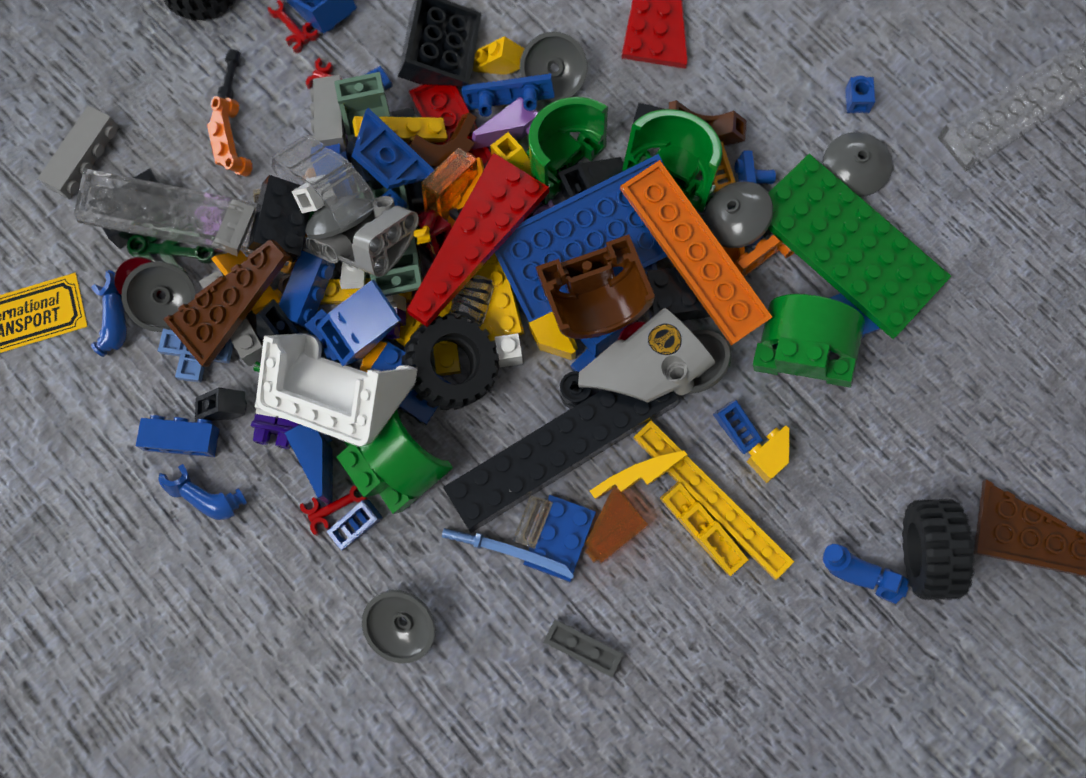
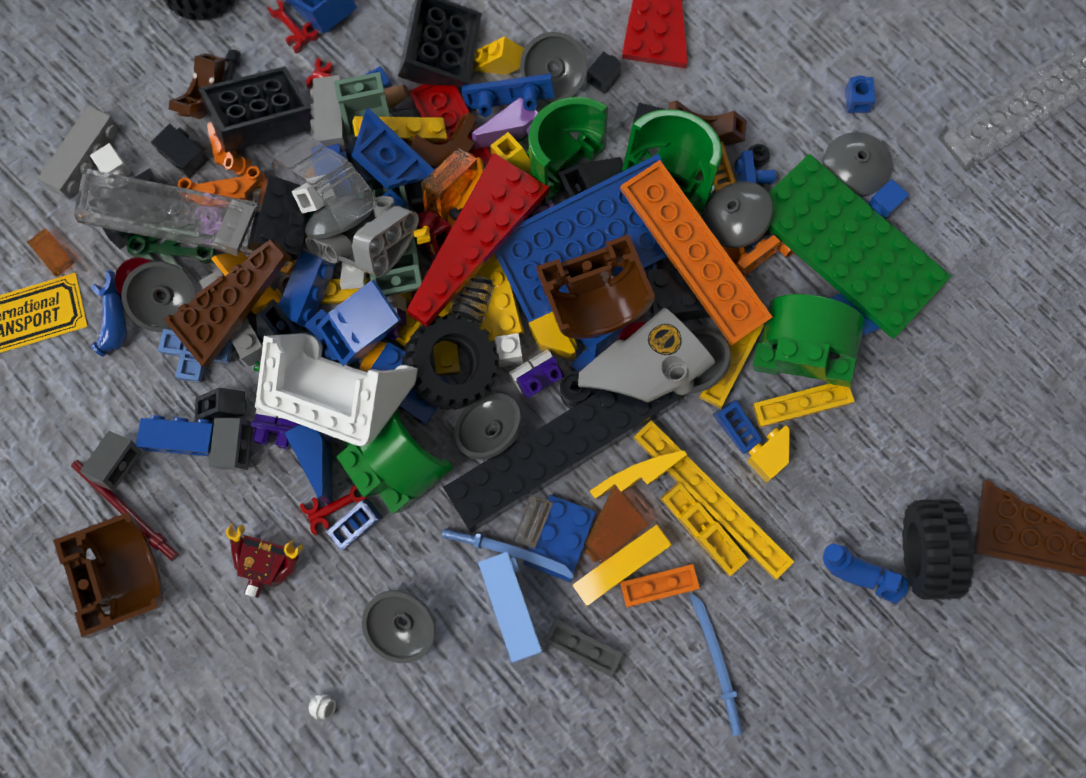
blue piece [158,464,247,520] -> none
none -> clear orange tile [27,228,75,277]
none -> reddish brown piece [53,513,163,639]
none -> dark red bar [71,460,179,561]
none -> dark grey brick [80,431,142,492]
none -> white brick [90,143,131,185]
none -> black brick [151,123,208,179]
none -> reddish brown arch [169,53,226,120]
none -> orange plate [178,166,267,208]
none -> black slope [198,66,312,153]
none -> dark grey brick [209,418,253,470]
none -> dark red torso [226,523,304,598]
none -> white plate [309,694,336,721]
none -> medium nougat cone [384,84,409,110]
none -> dark grey dish [454,393,522,459]
none -> light blue brick [478,552,543,663]
none -> dark purple hips [509,349,565,398]
none -> yellow slope [573,524,672,606]
none -> black brick [587,51,621,94]
none -> orange plate [620,564,700,608]
none -> medium blue sword [689,593,743,736]
none -> yellow plate [699,324,764,409]
none -> black plate [748,144,770,167]
none -> yellow plate [752,384,855,428]
none -> blue brick [868,179,909,219]

